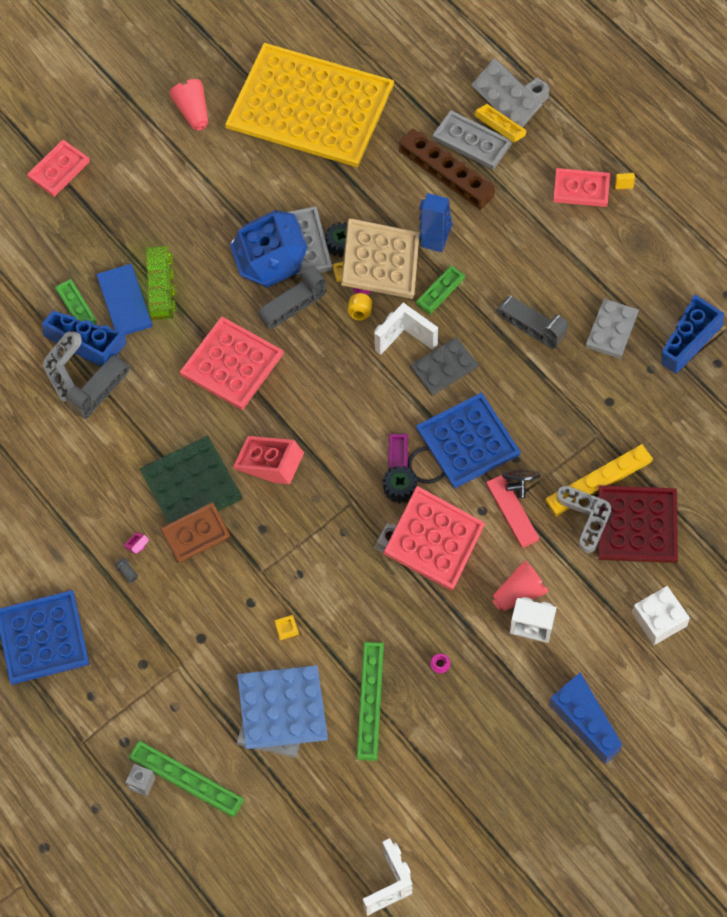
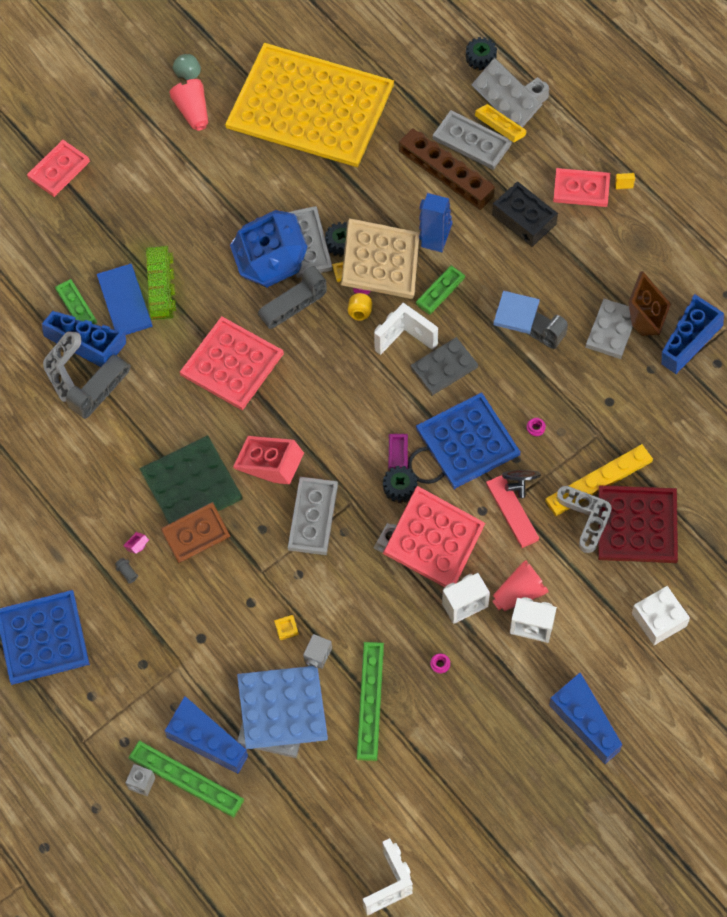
none -> blue wedge [165,696,248,774]
none -> sand green hair [172,54,201,80]
none -> light grey plate [288,477,338,555]
none -> light grey brick [303,634,332,669]
none -> white brick [442,573,490,624]
none -> black wheel [466,37,497,71]
none -> black piece [492,181,558,247]
none -> medium blue tile [494,291,540,334]
none -> dark pink plate [527,418,546,436]
none -> reddish brown slope [628,271,671,336]

